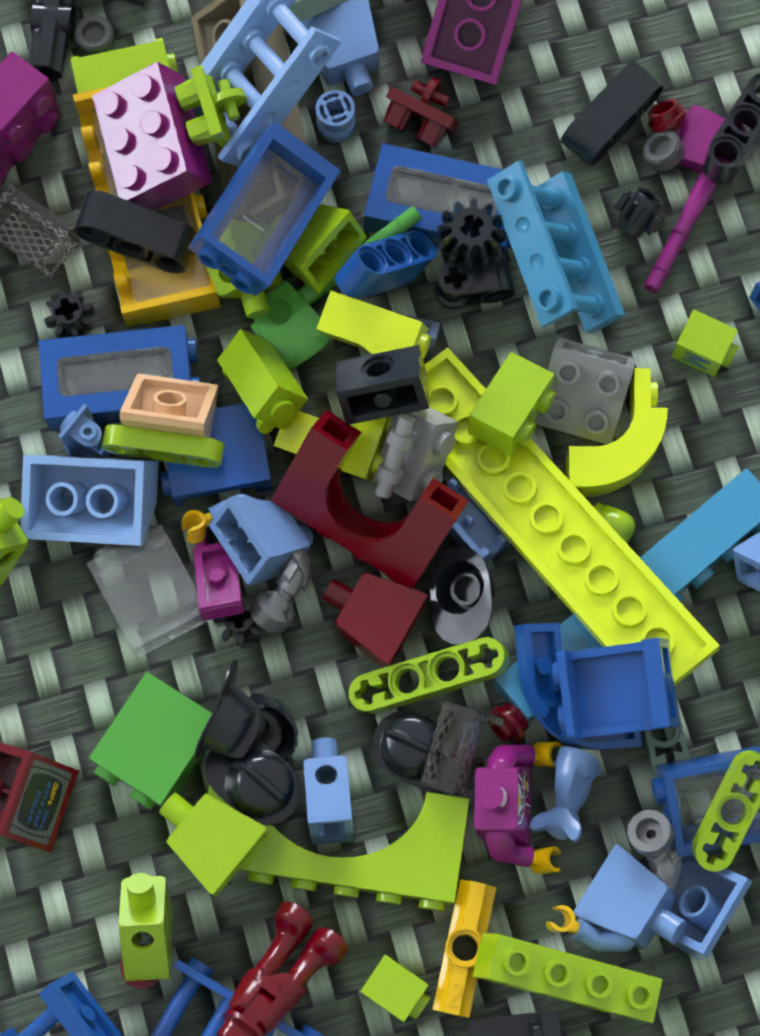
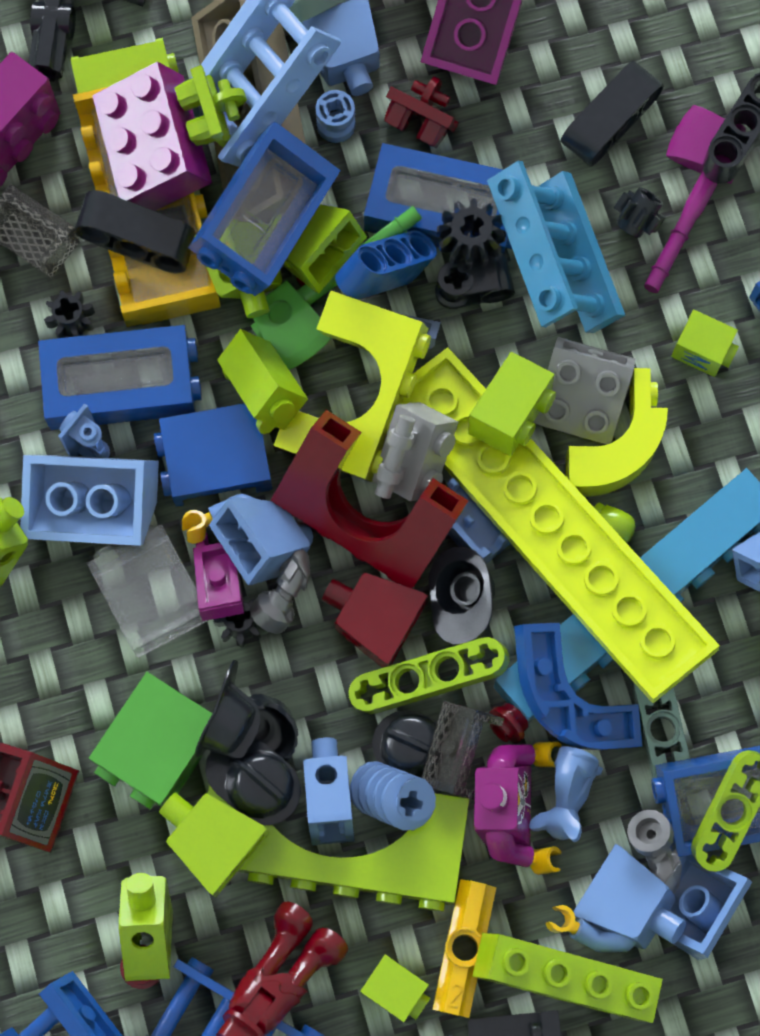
dark grey tile [74,15,115,56] -> none
lime beam [102,425,225,468] -> none
light nougat slope [120,373,219,438] -> none
black brick [336,345,429,425] -> none
blue panel [552,638,680,739] -> none
dark grey tile [643,130,685,171] -> none
dark red plate [648,99,687,132] -> none
none -> medium blue piece [350,761,436,830]

